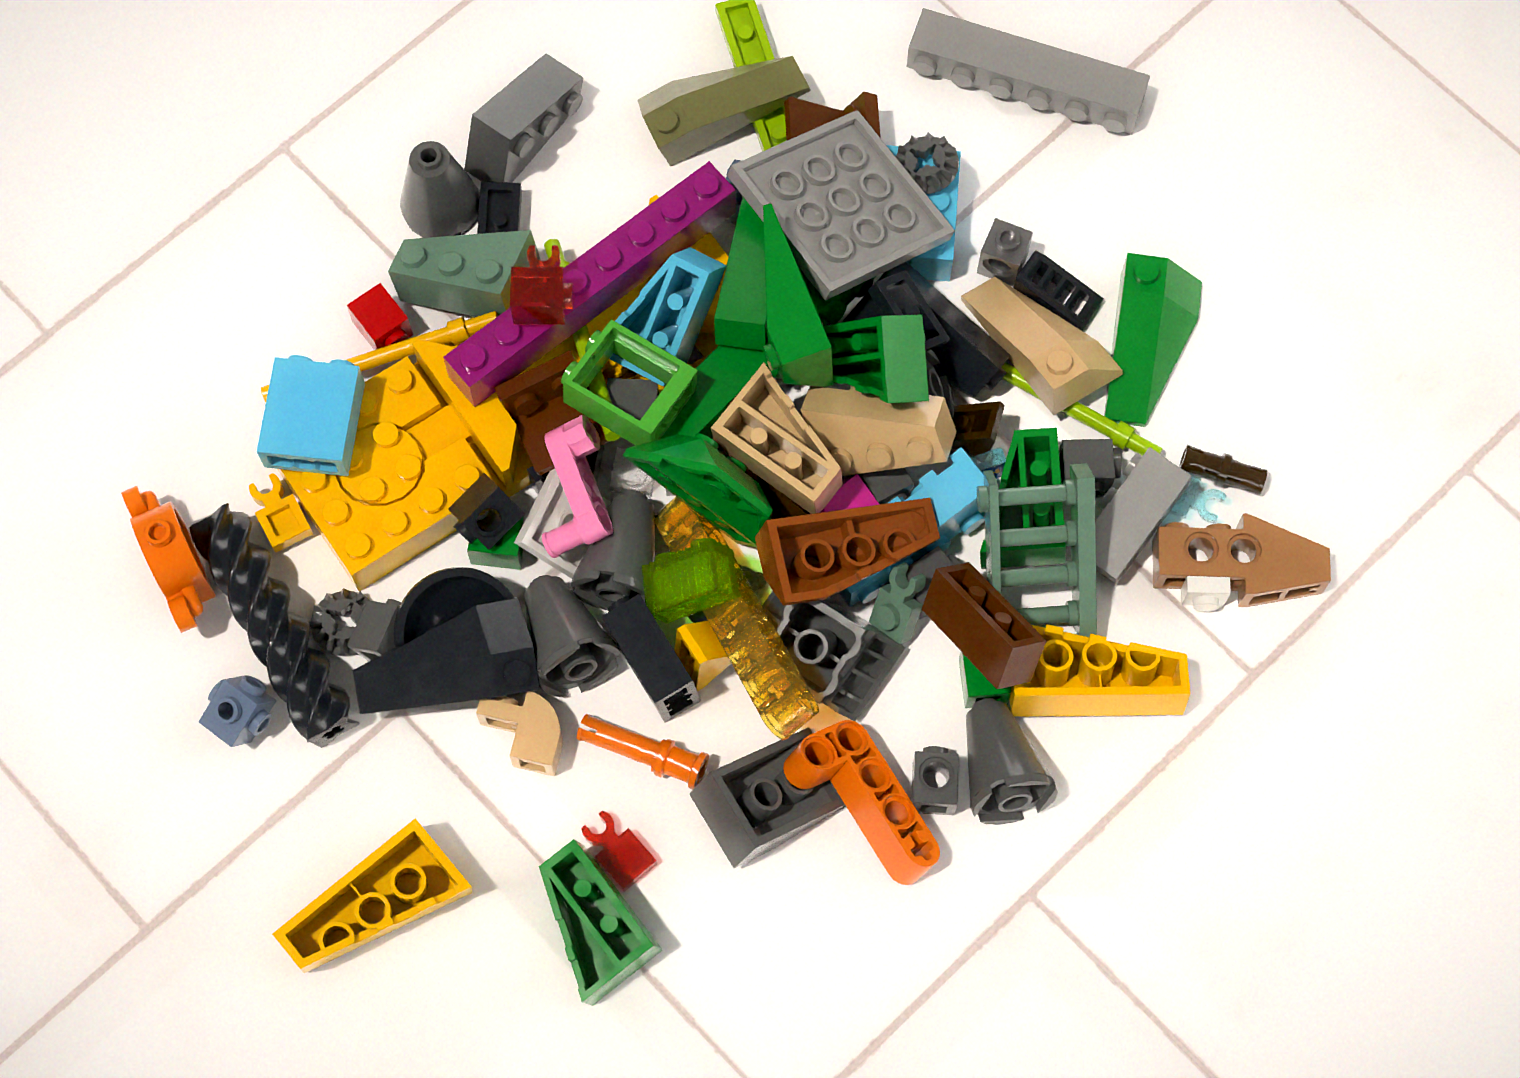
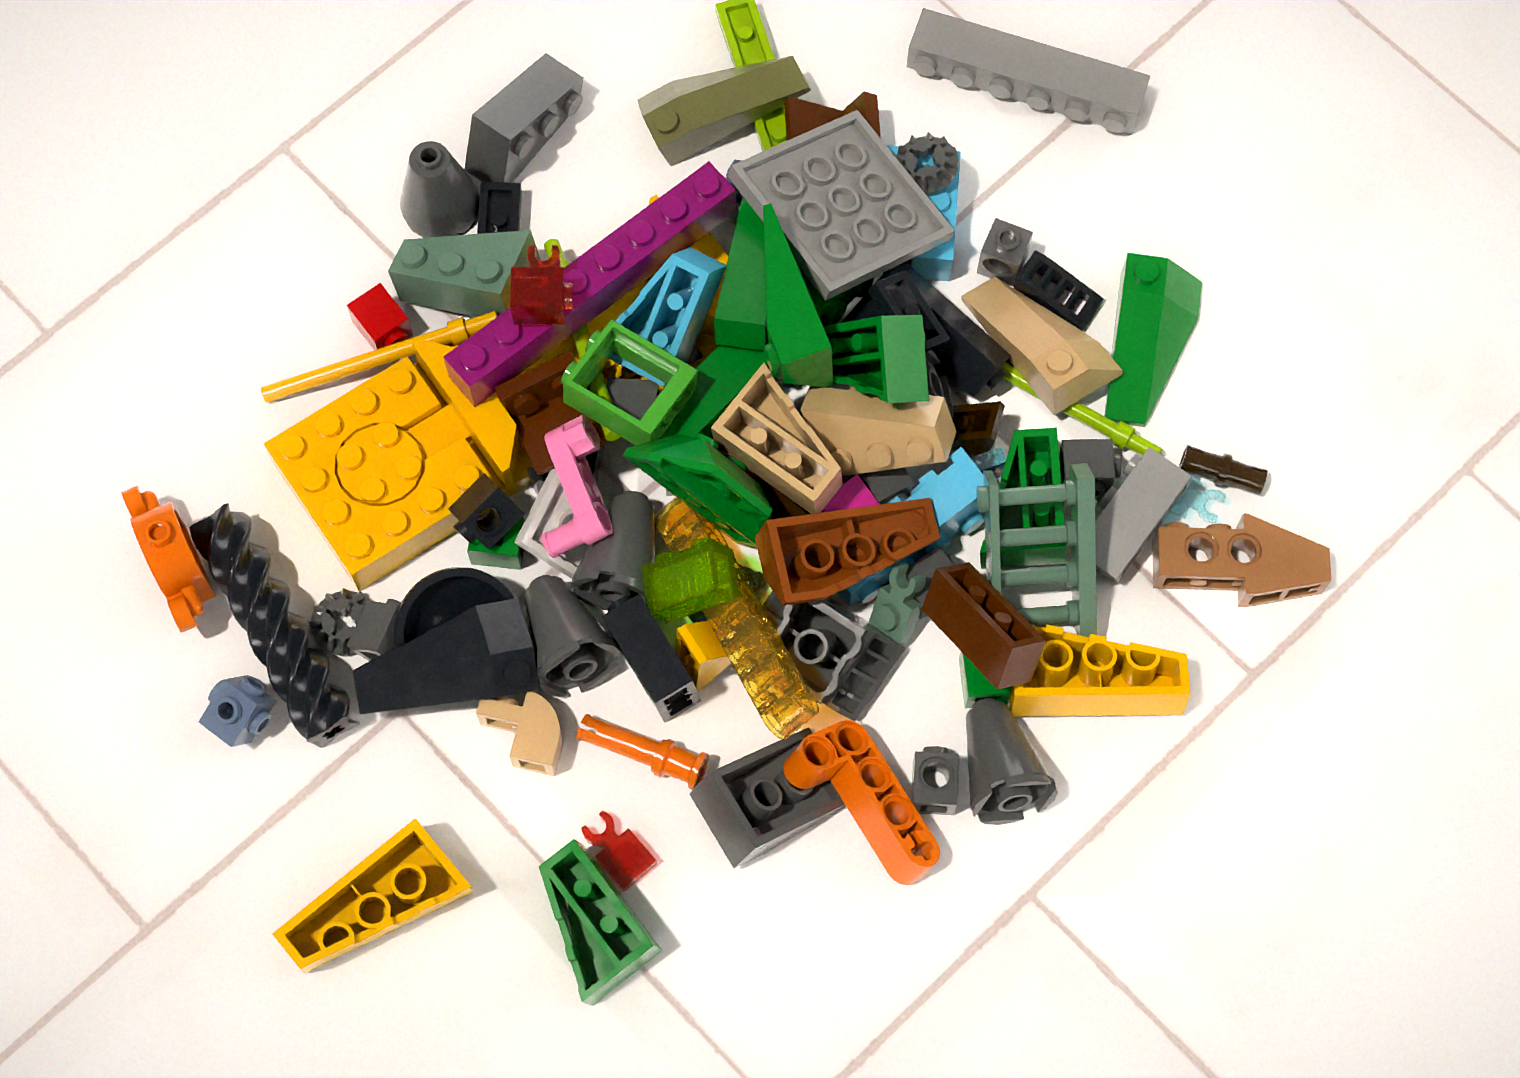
yellow plate [249,473,313,553] -> none
medium azure brick [256,355,365,476] -> none
clear plate [610,447,655,498] -> none
white plate [1180,576,1231,612] -> none

